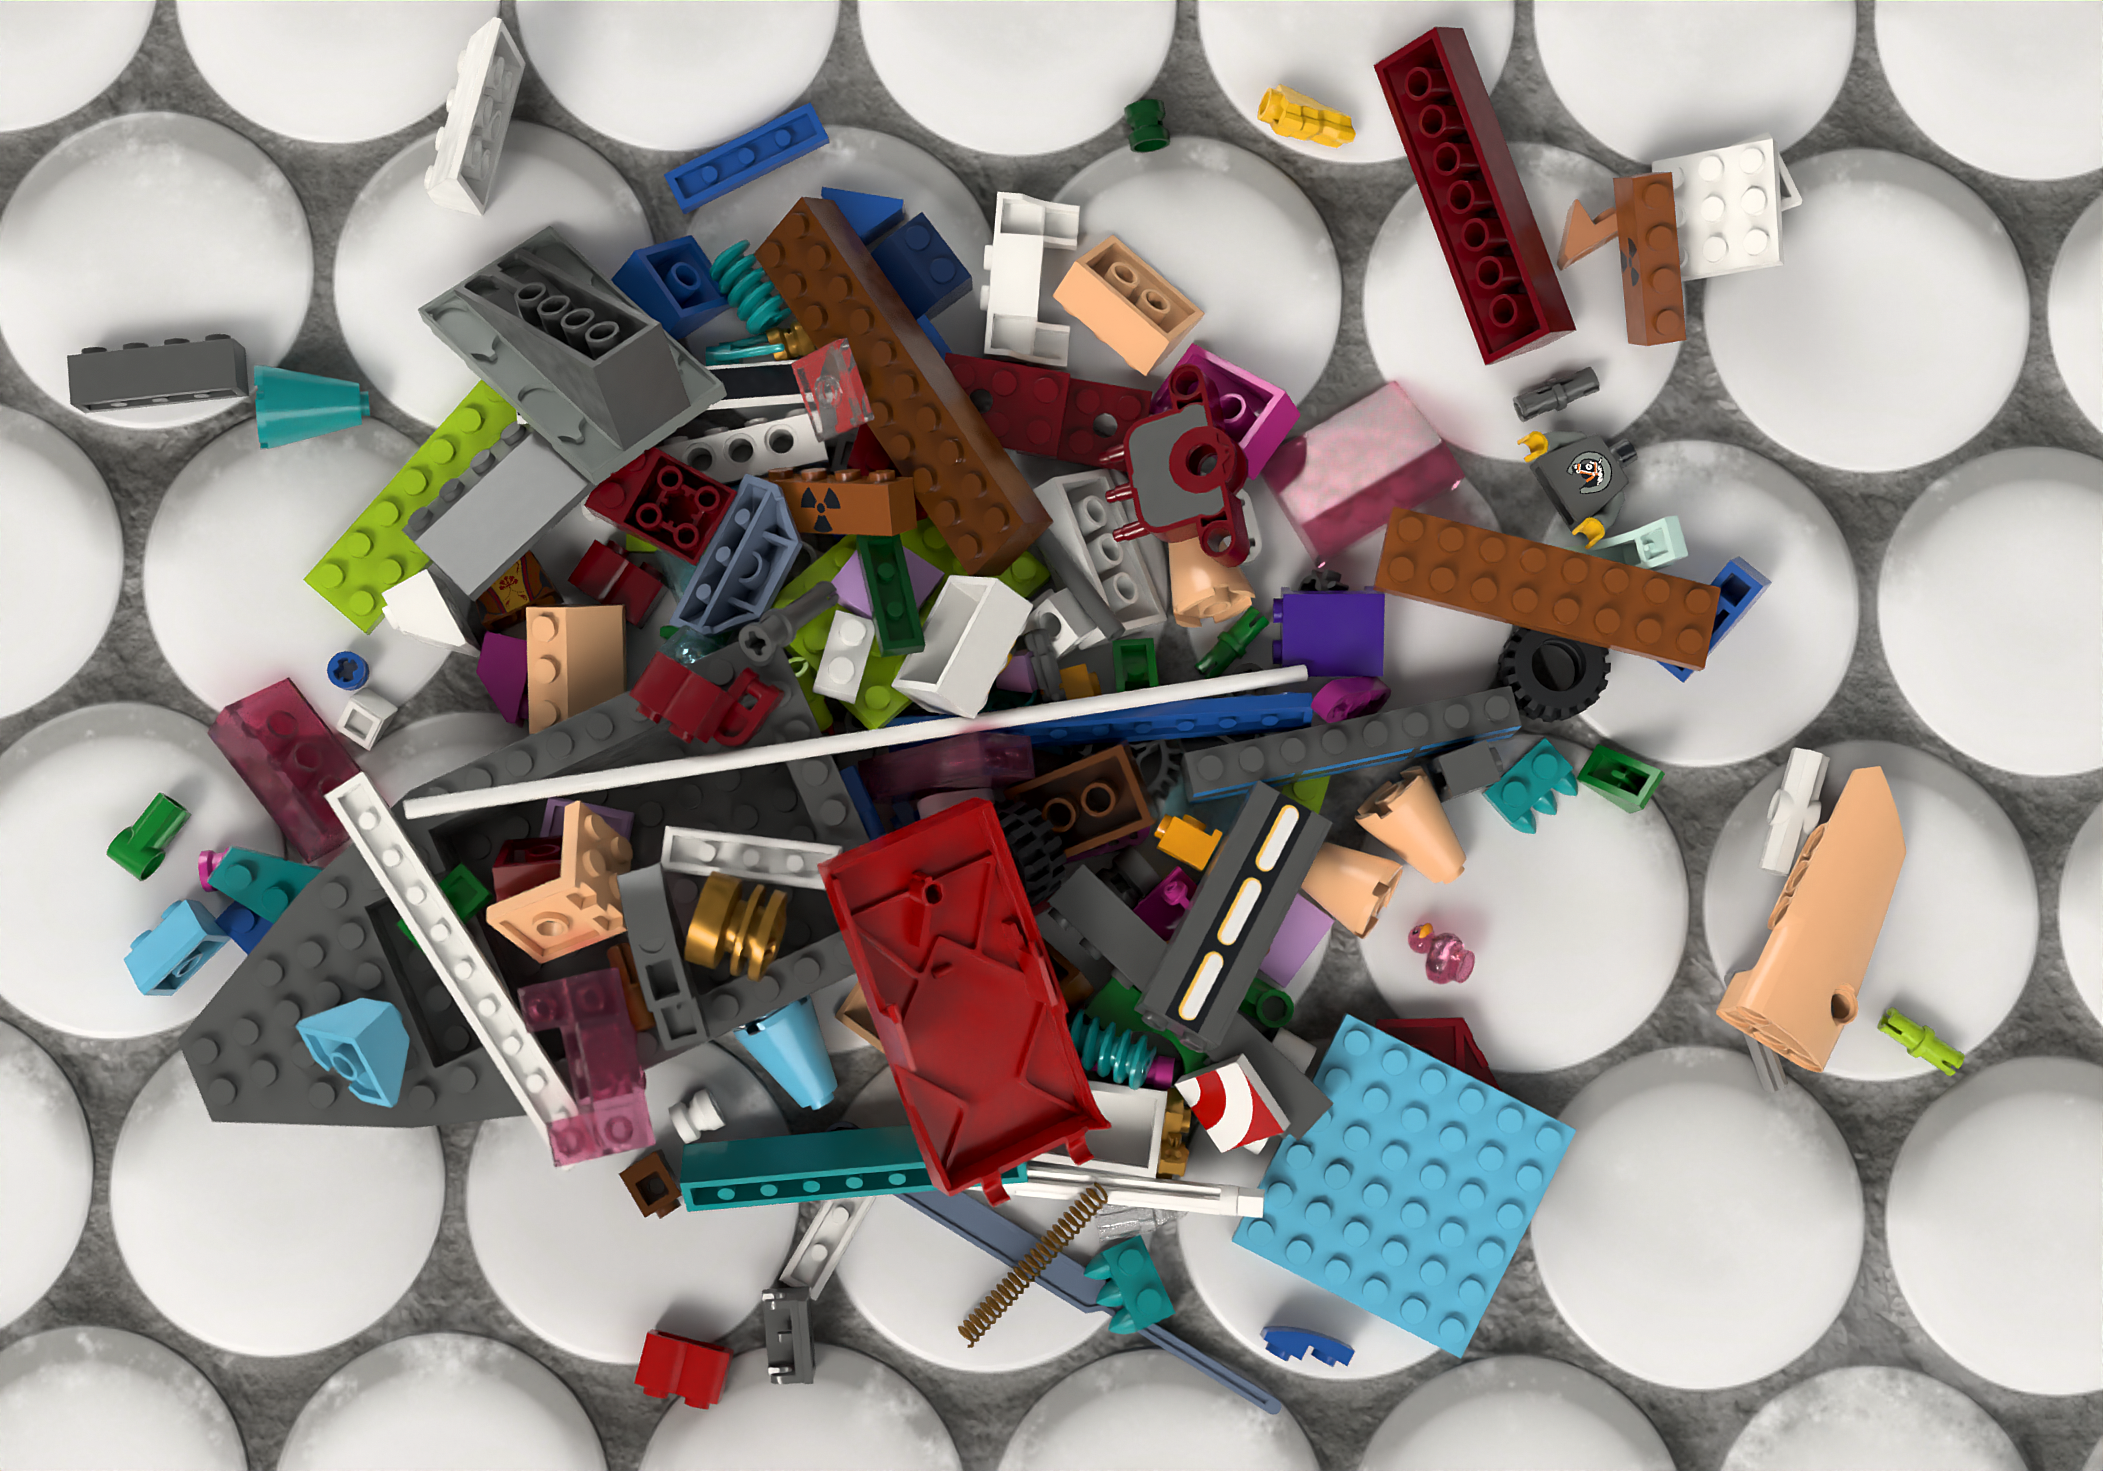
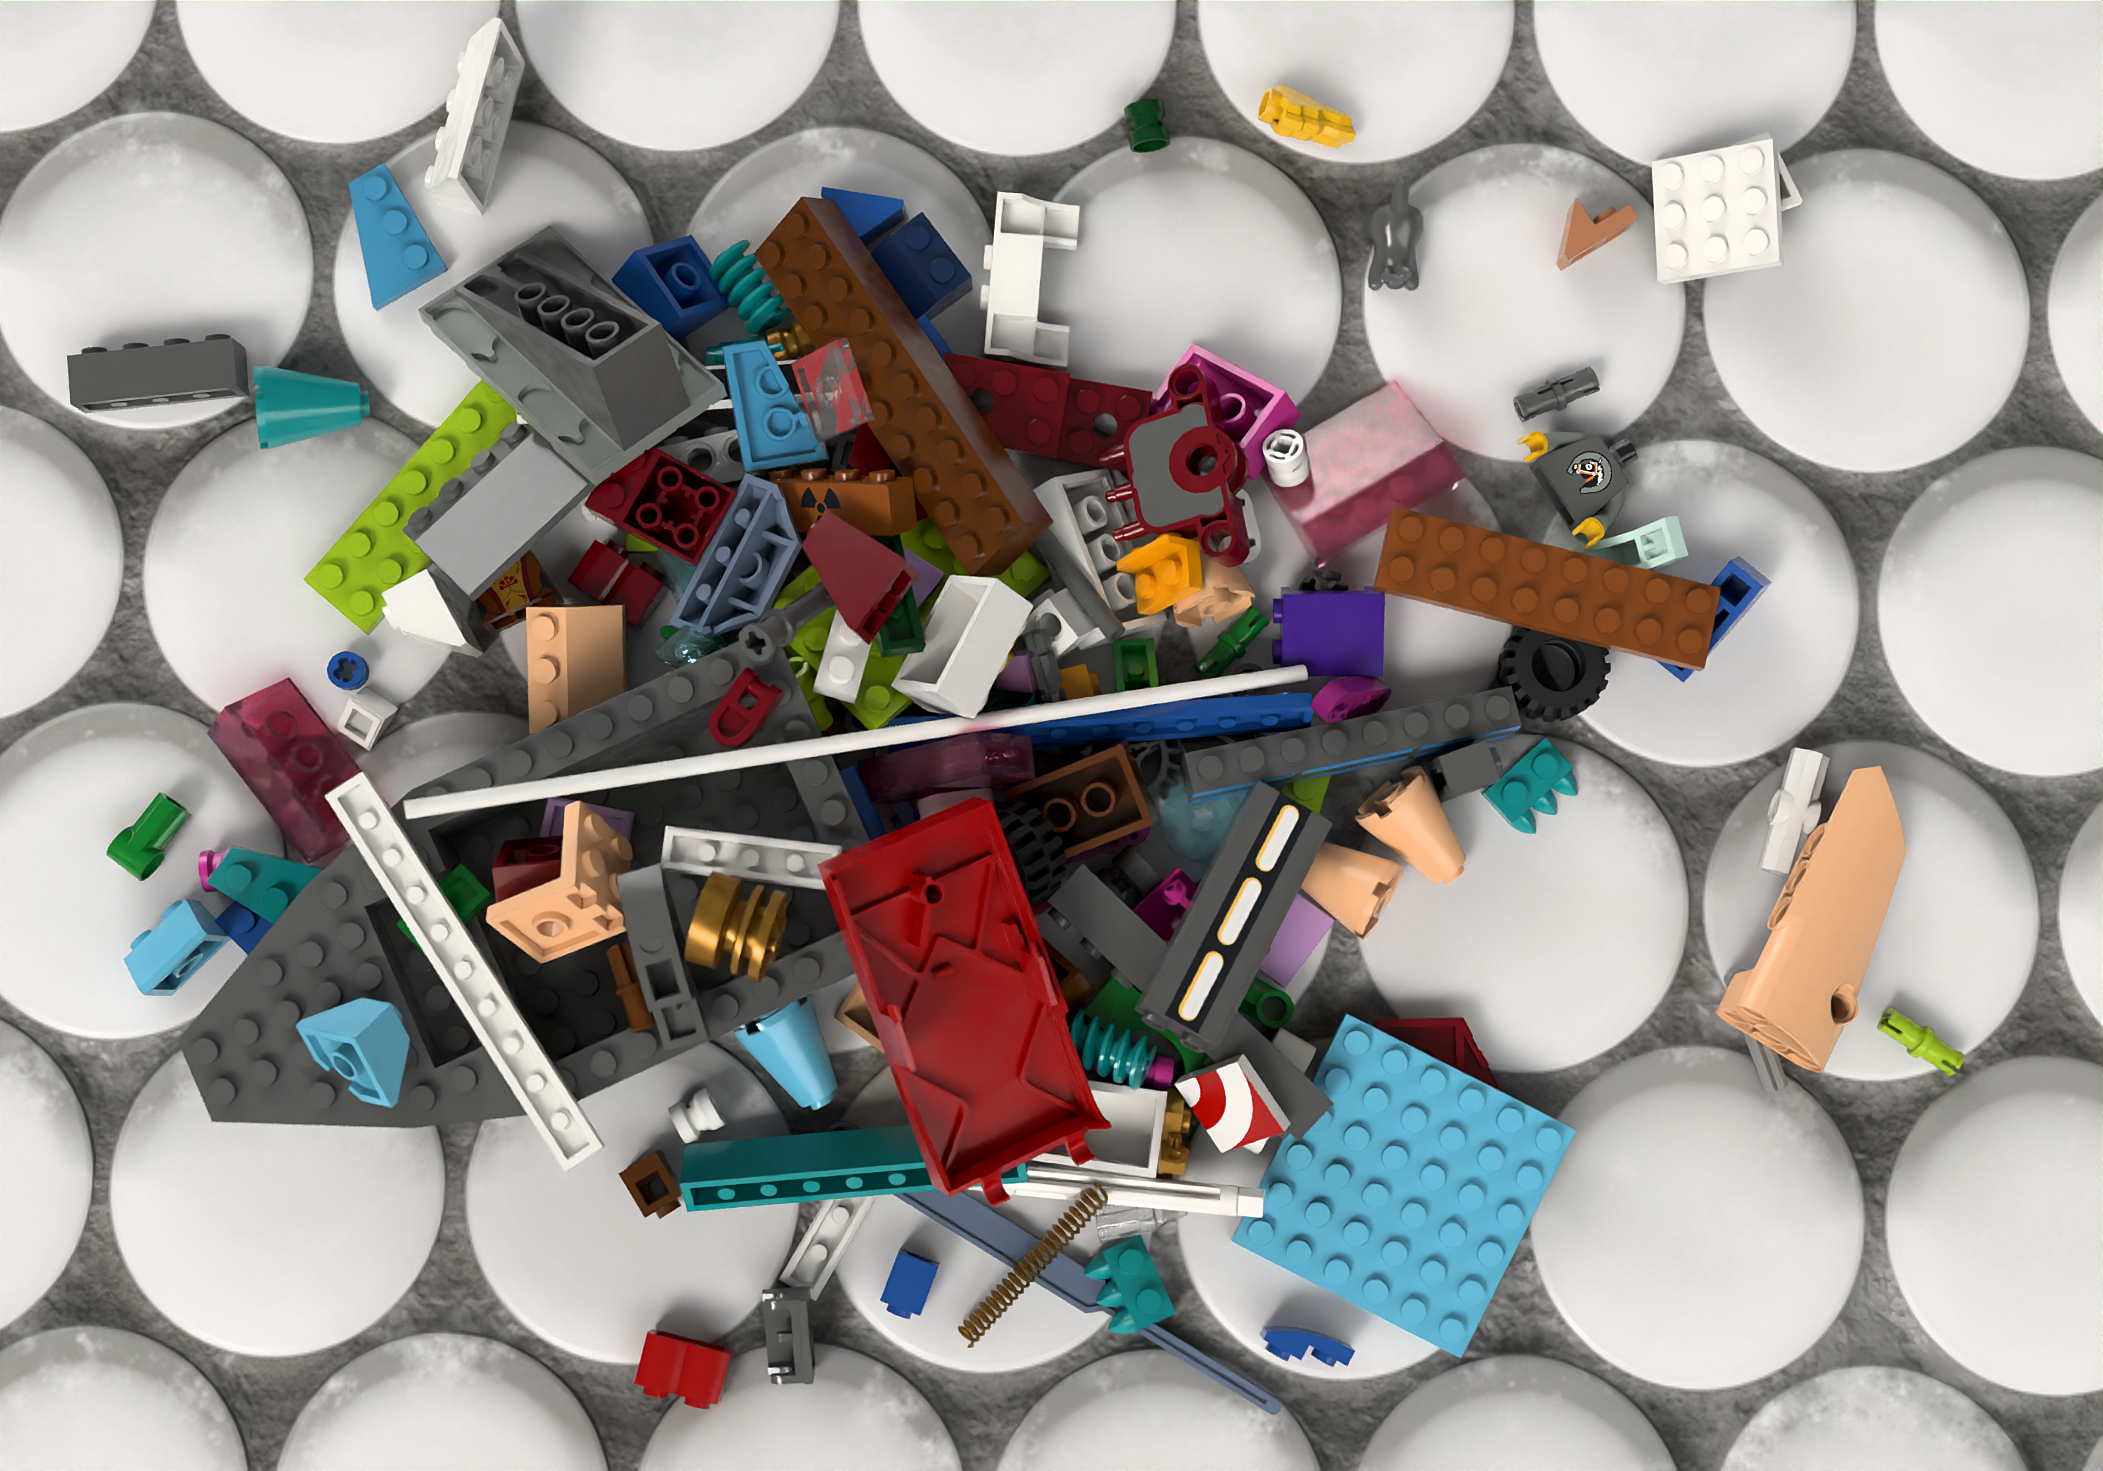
magenta slope [476,631,529,728] -> none
clear pink bracket [518,967,656,1168] -> none
dark red brick [629,651,736,744] -> none
blue plate [664,102,830,215] -> none
light nougat slope [1052,235,1205,376] -> none
light orange brick [1154,813,1223,872] -> none
dark red slope [1374,27,1577,366] -> none
clear pink animal [1408,923,1475,985] -> none
green slope [1576,744,1665,814] -> none
dark orange brick [1613,172,1686,346] -> none
none -> dark azure wing [348,163,448,311]
none -> dark azure wing [722,340,828,473]
none -> dark red slope [802,510,919,645]
none -> blue brick [880,1248,940,1319]
none -> light orange bracket [1116,532,1203,616]
none -> white wheel [1262,429,1310,487]
none -> dark grey animal [1363,175,1424,291]

